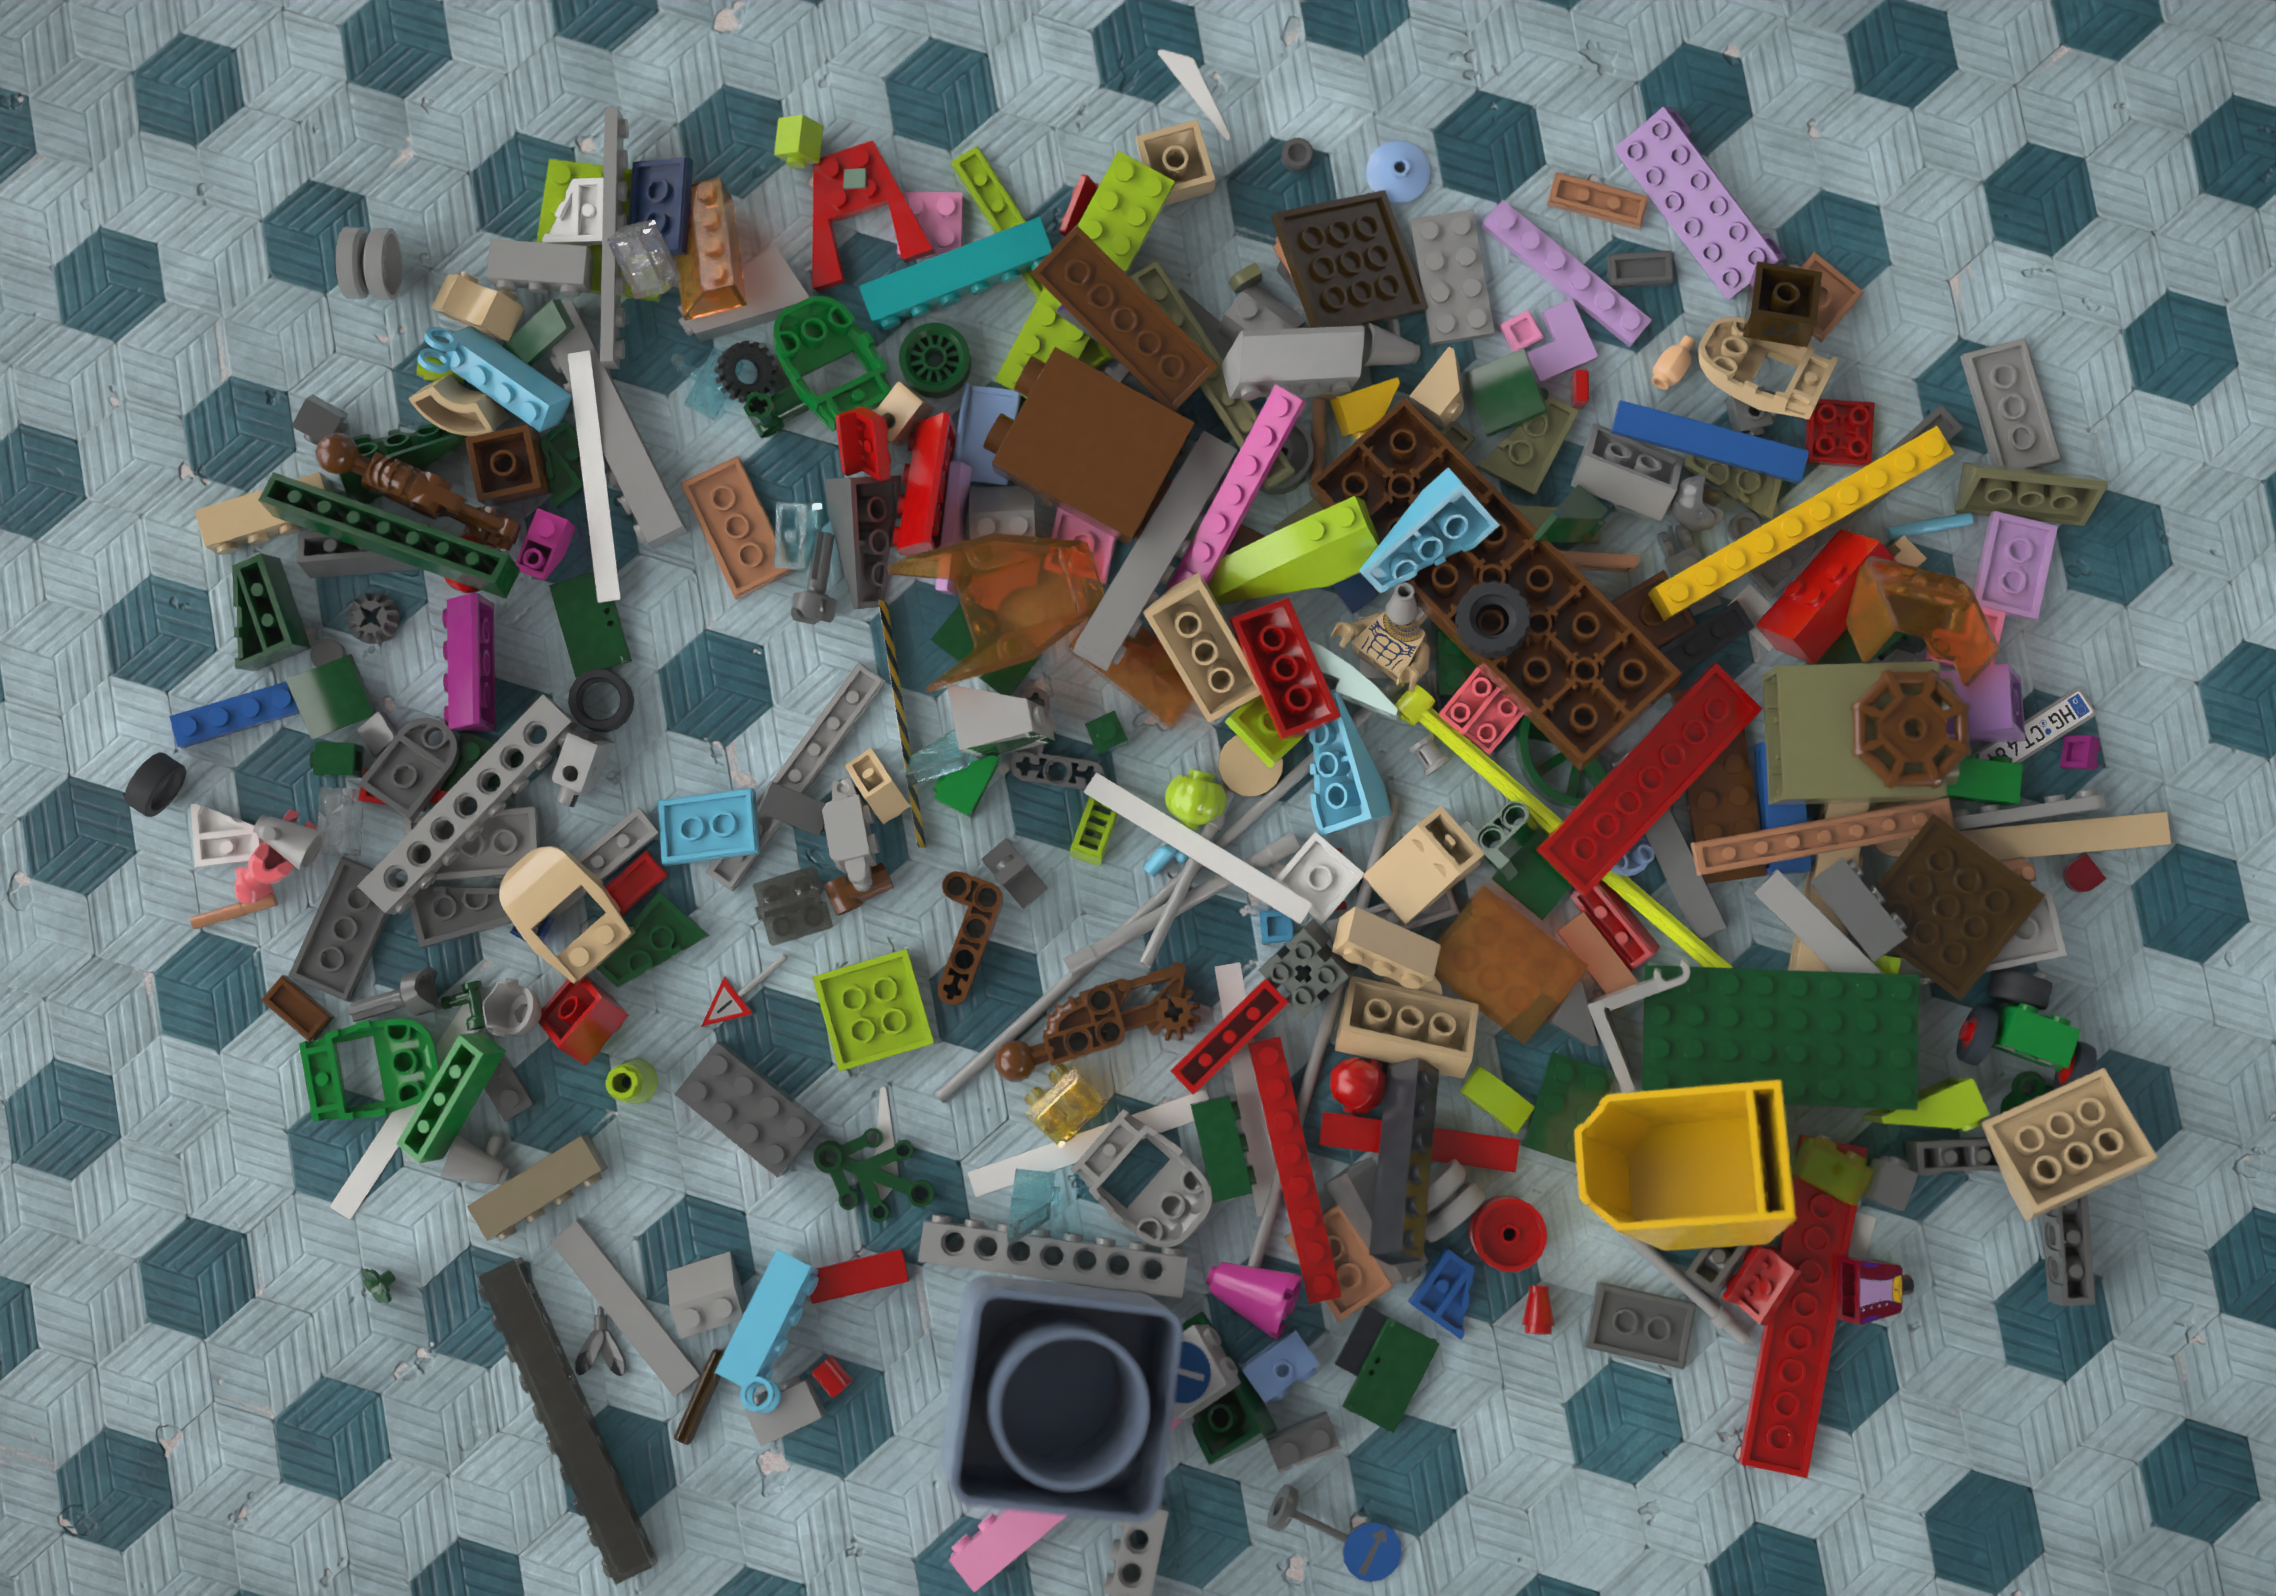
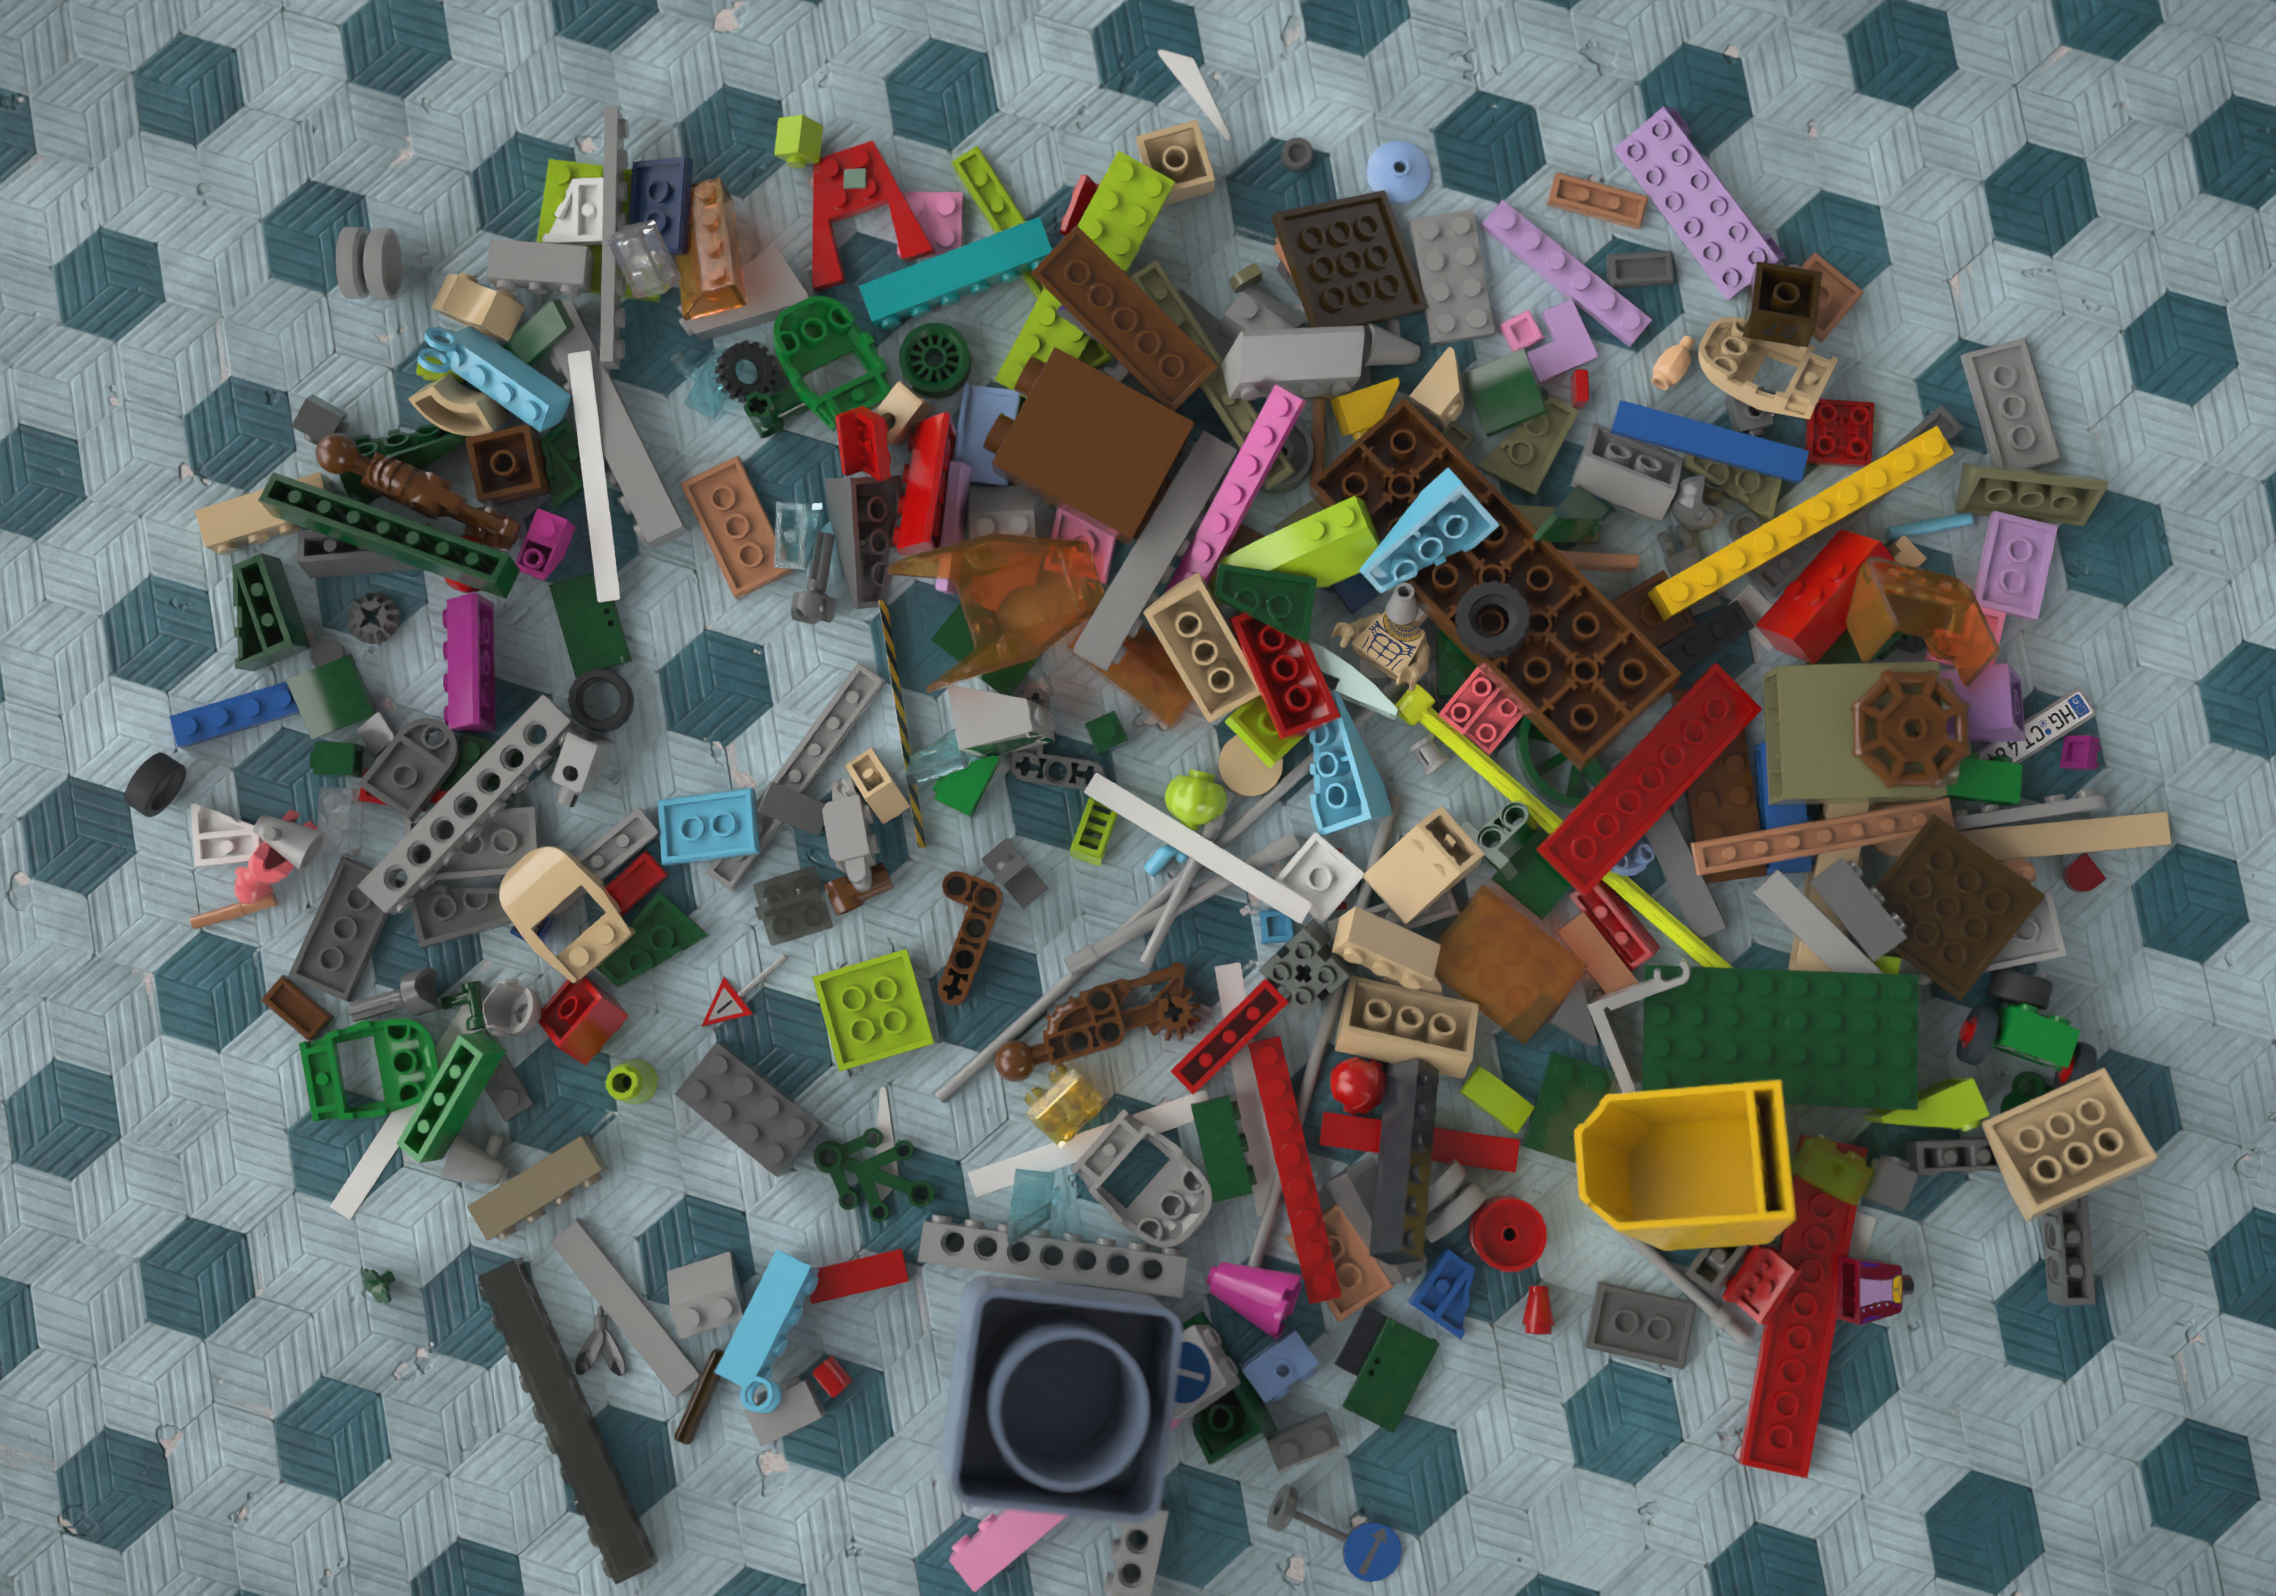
none -> dark green wing [1213,563,1317,645]

